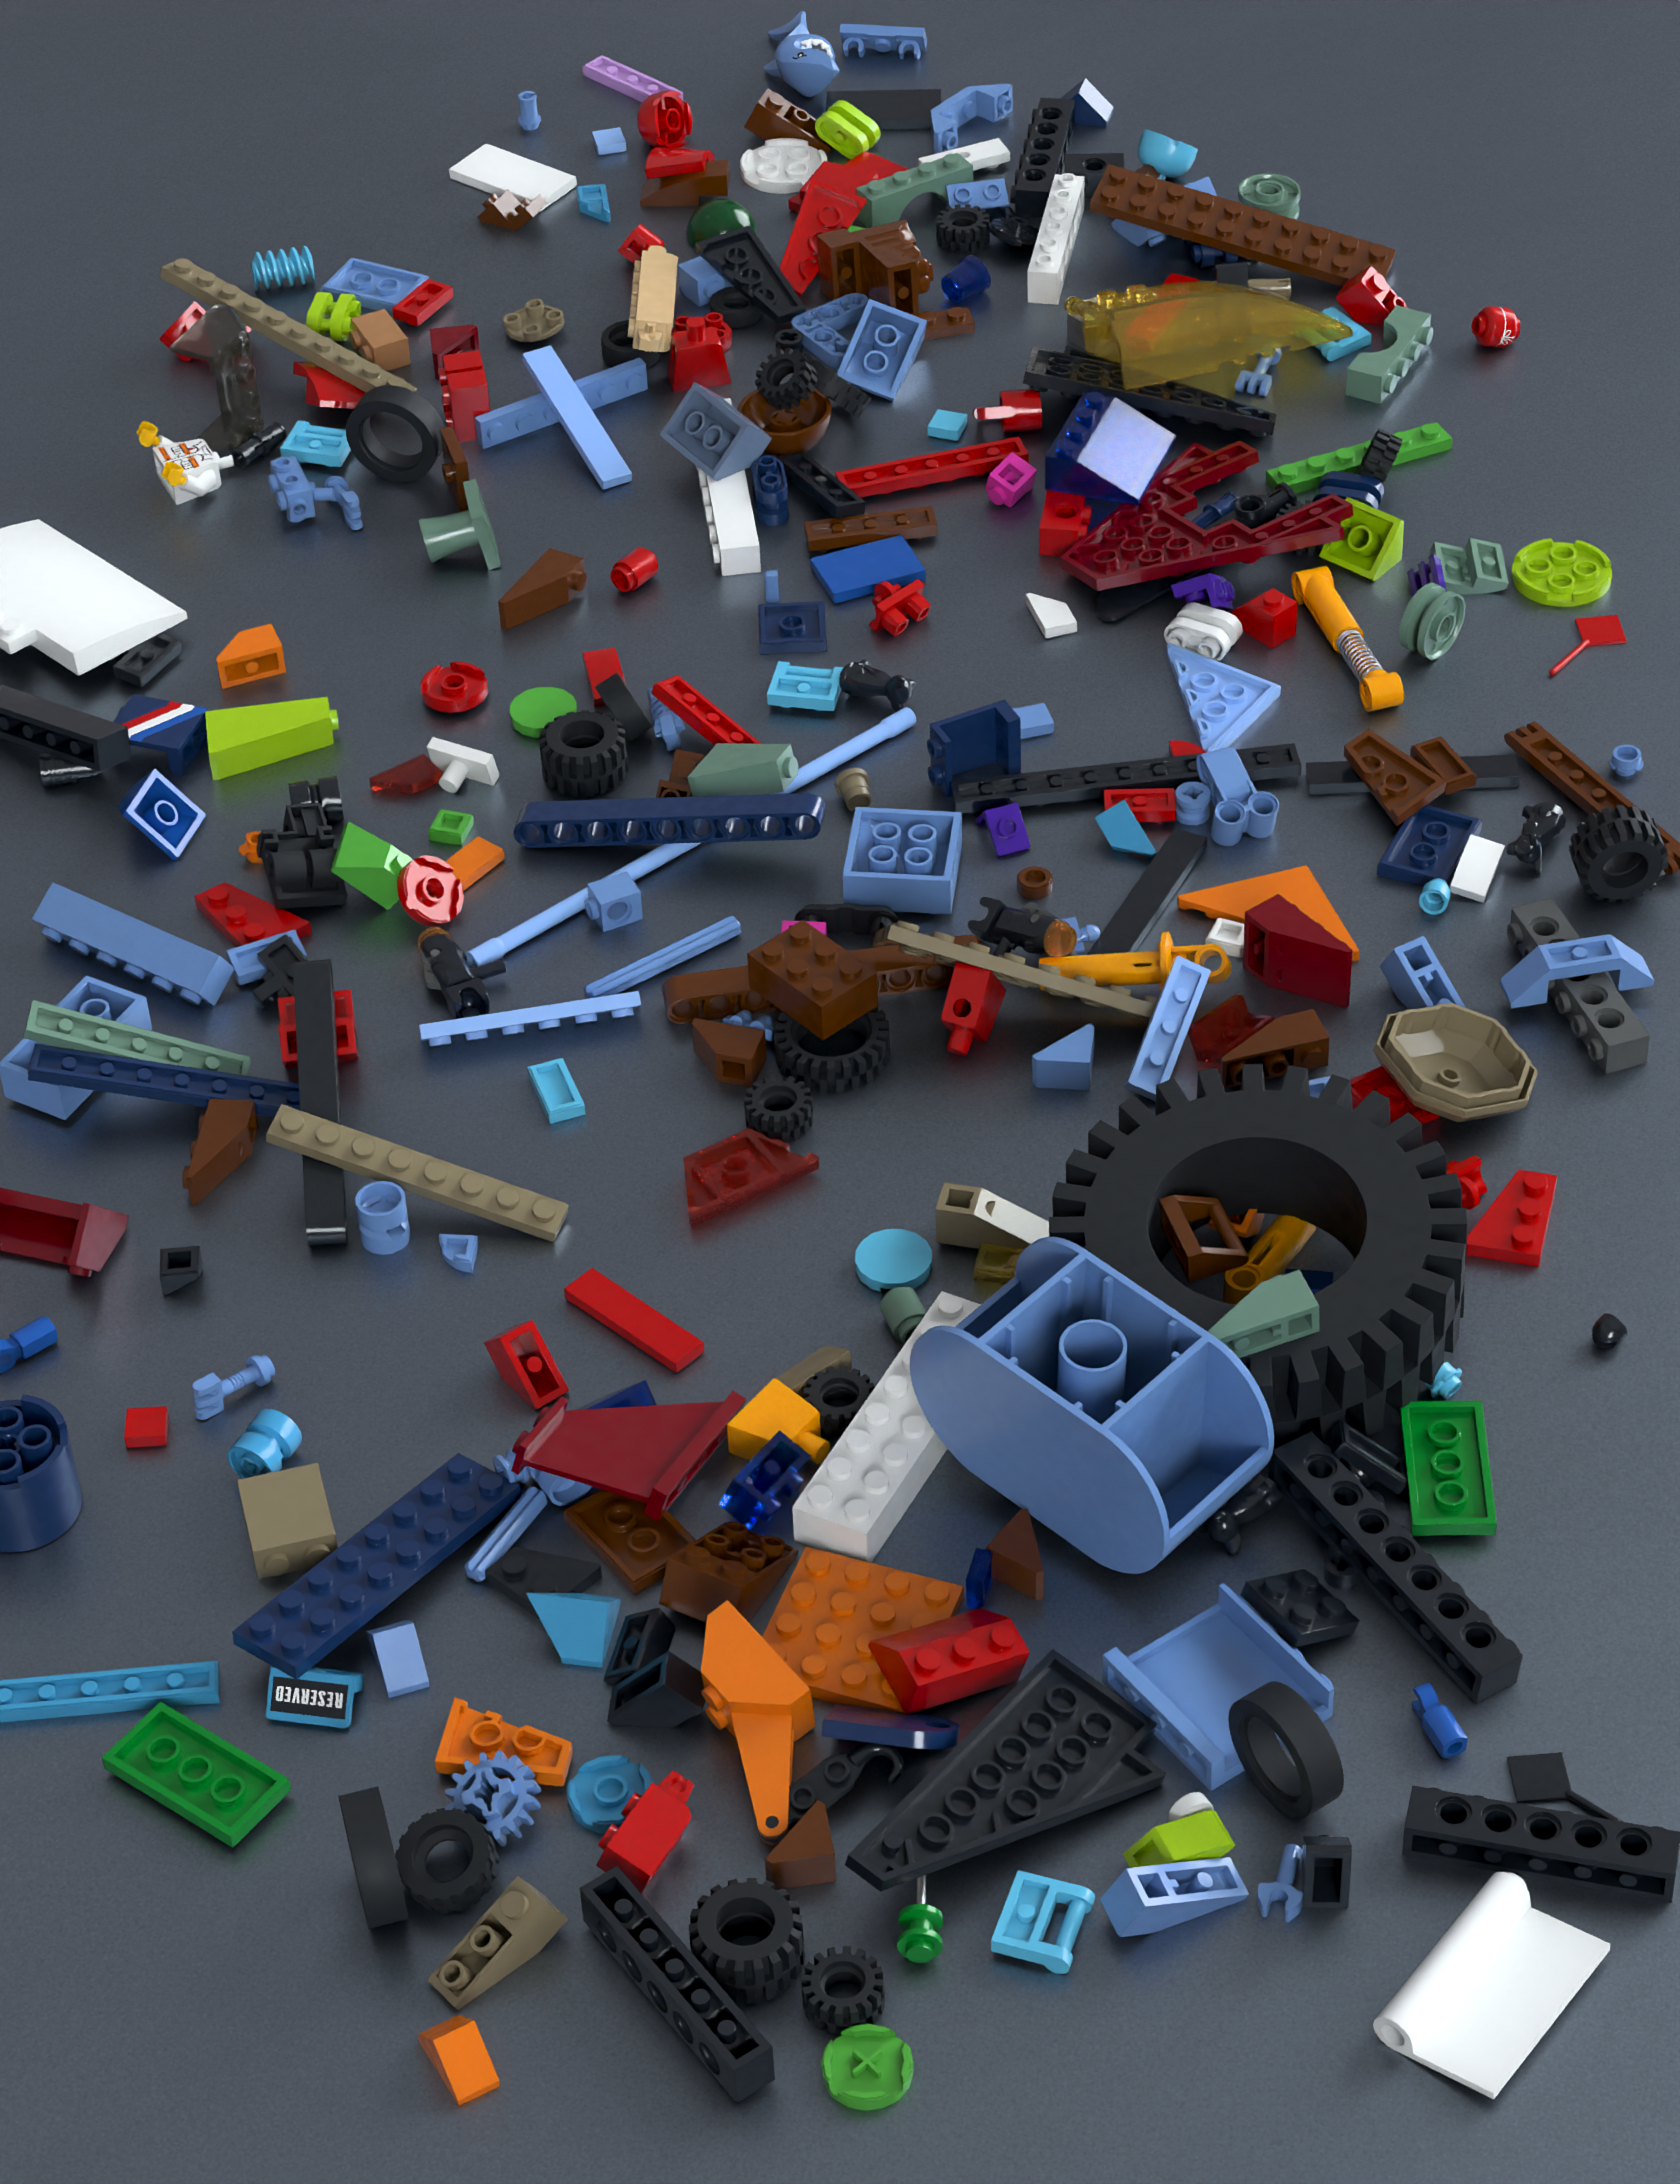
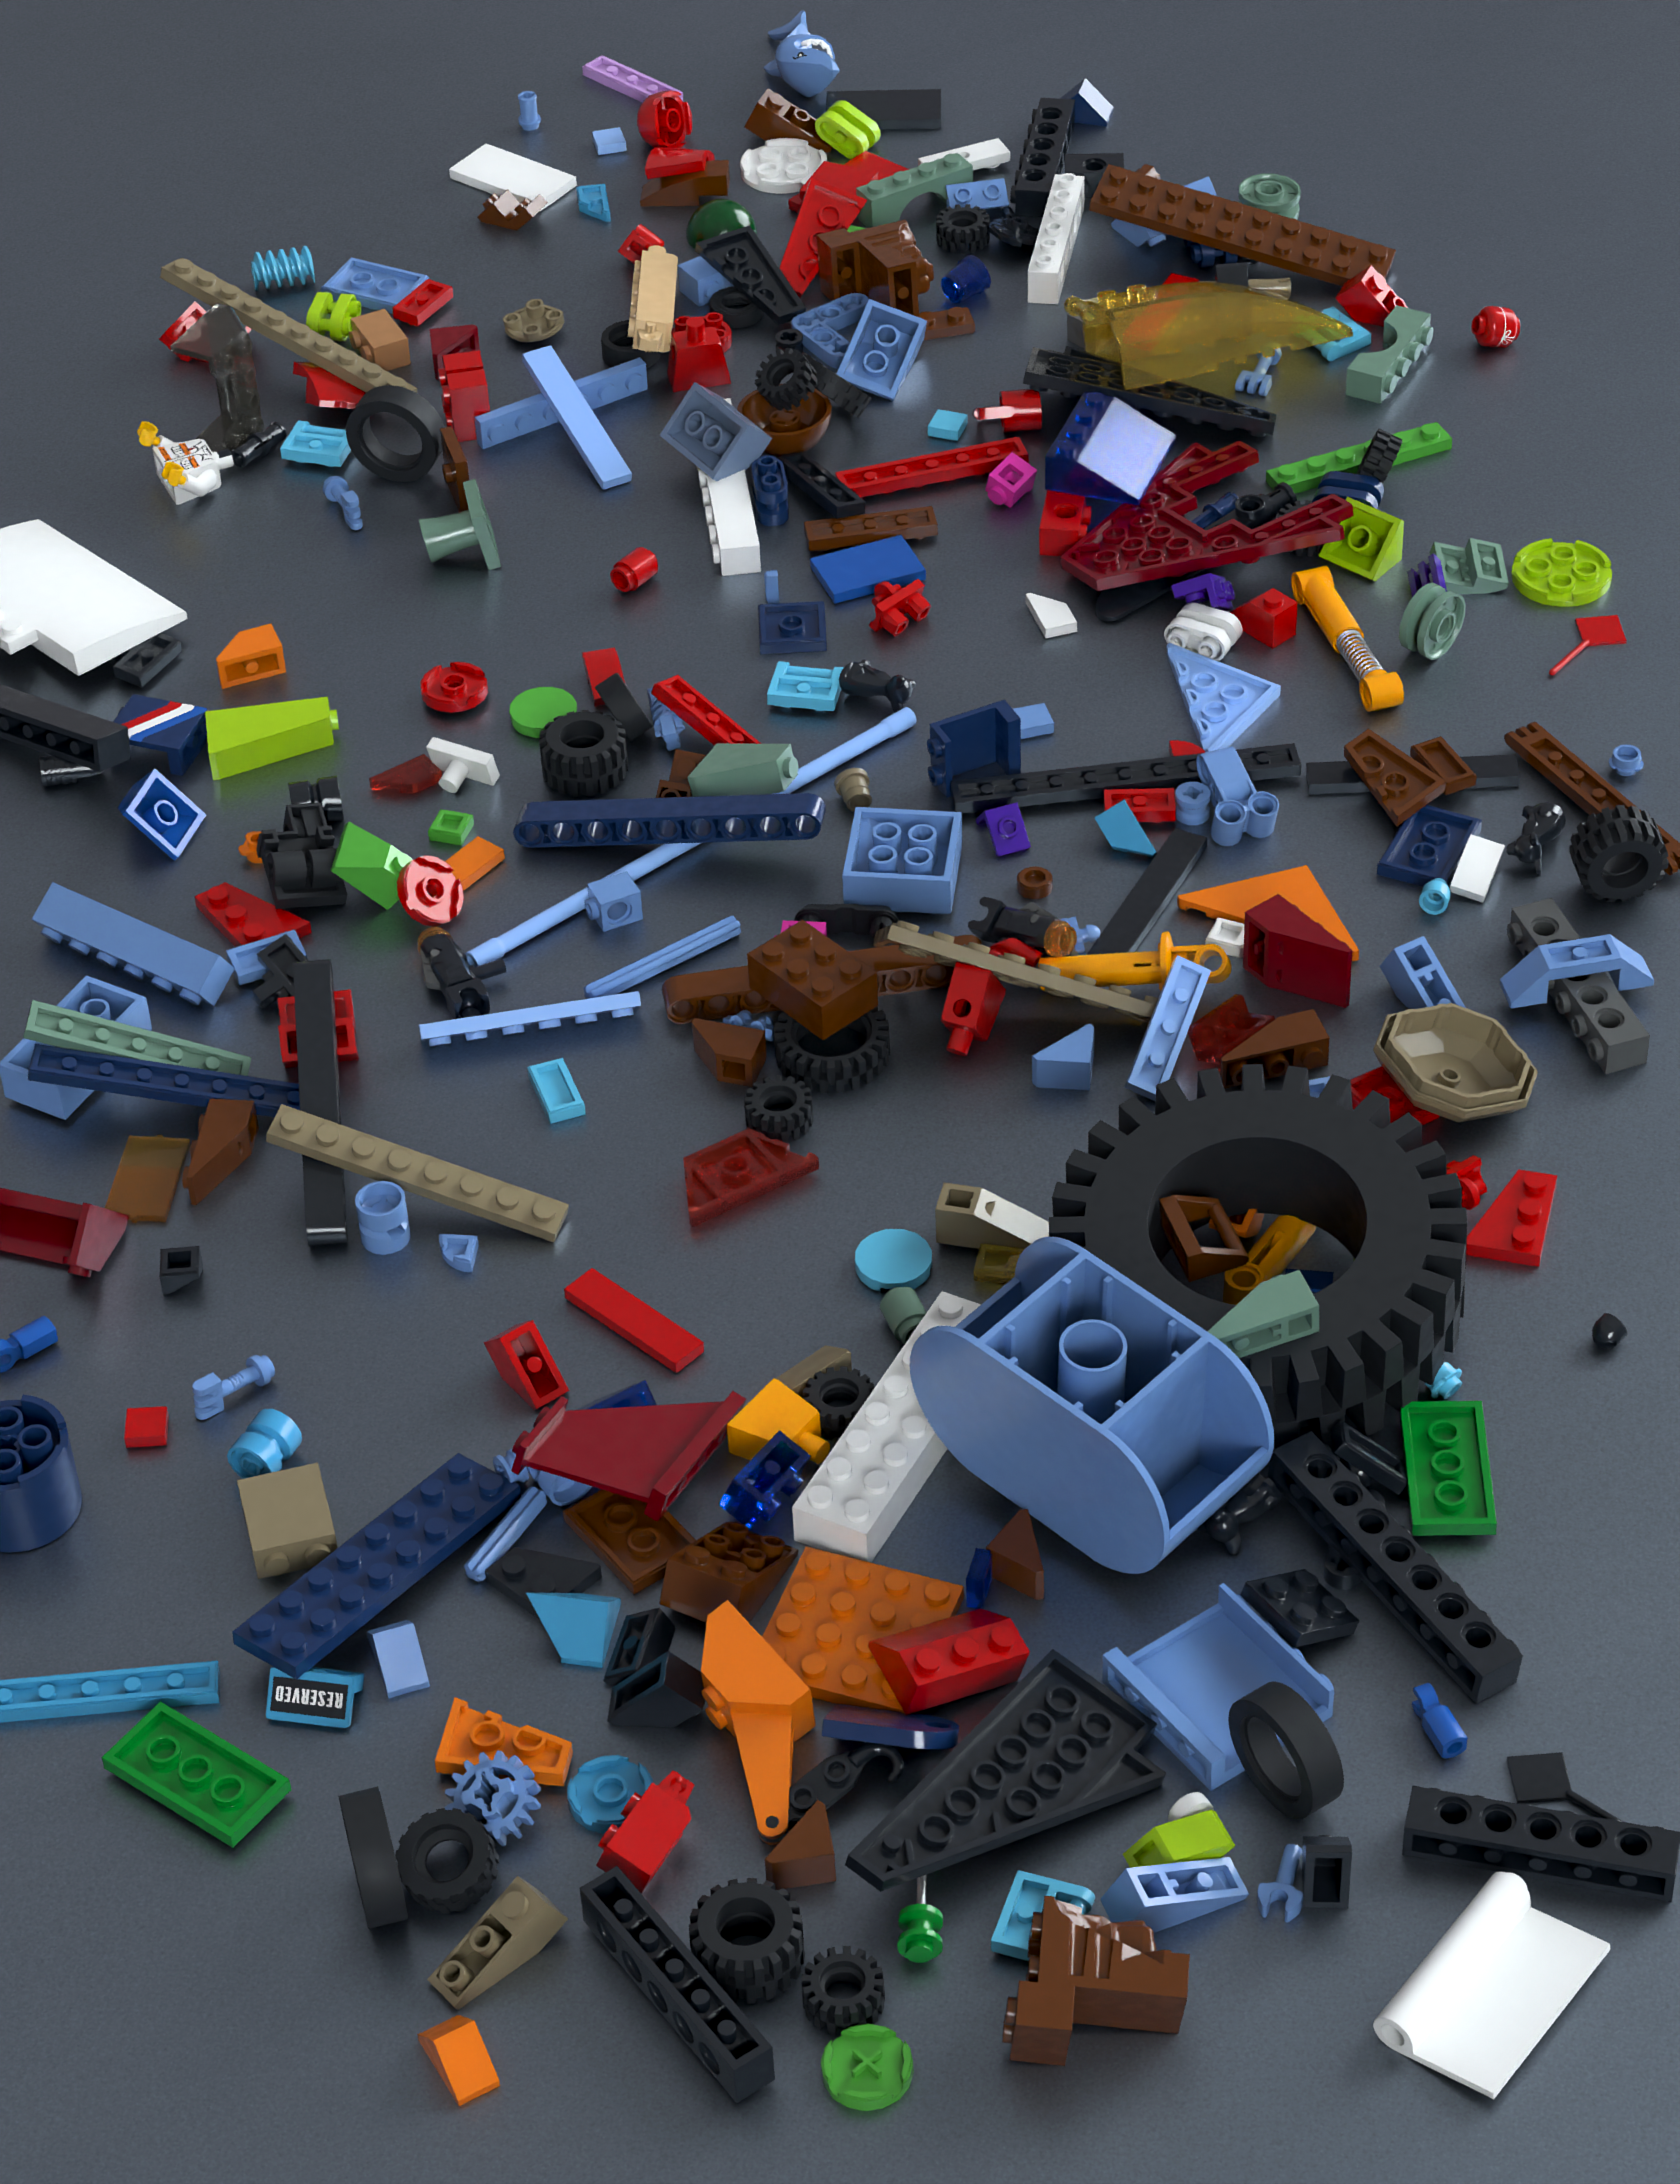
medium blue brick [267,455,335,522] -> none
reddish brown slope [498,548,587,630] -> none
medium blue plate [840,23,927,60] -> none
medium blue slope [930,84,1013,154] -> none
medium azure cylinder [1138,129,1198,181] -> none
none -> clear orange piece [105,1135,191,1223]
none -> red arm [989,937,1042,968]
none -> reddish brown brick [1002,1896,1190,2066]

